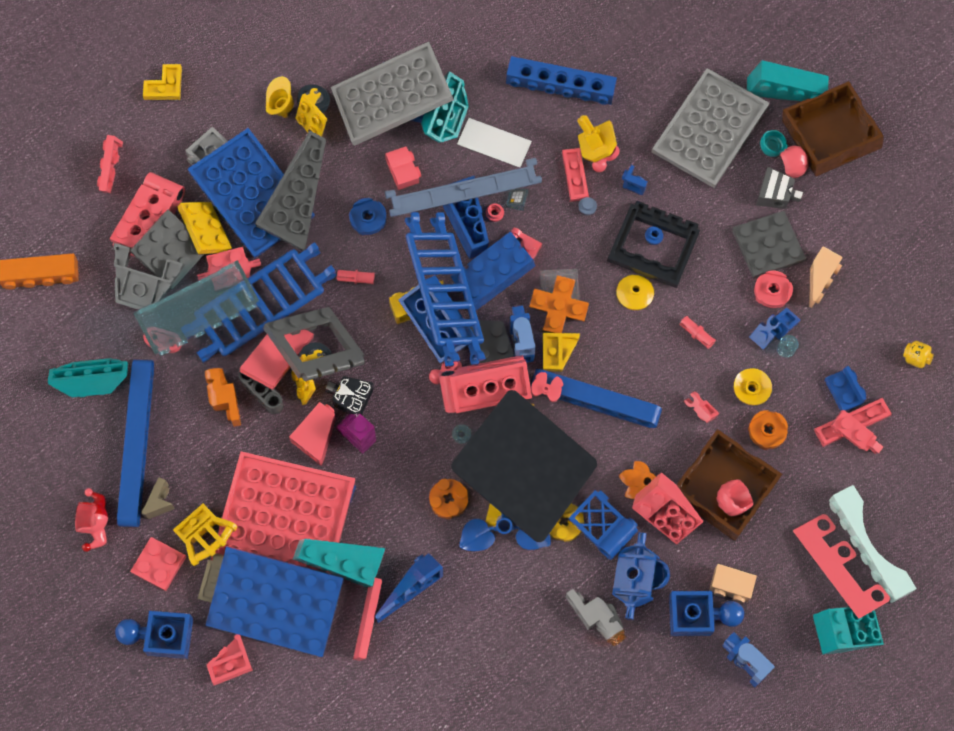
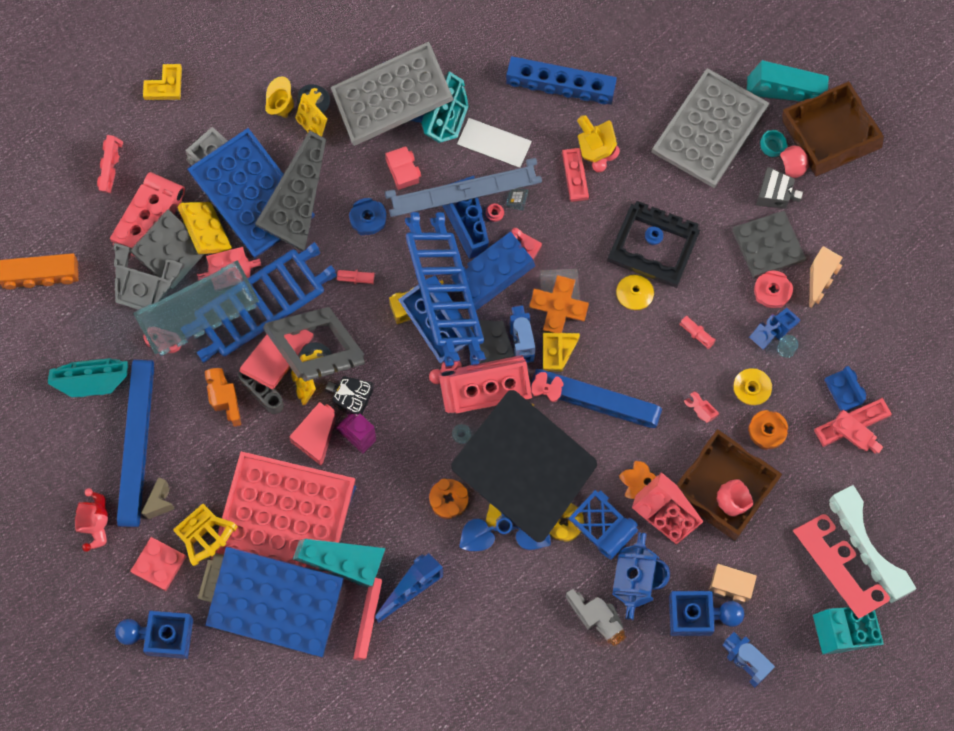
coral wing [207,634,253,686] -> none
sand blue plate [578,197,597,215] -> none
blue bracket [621,165,648,196] -> none
yellow head [903,341,934,368] -> none

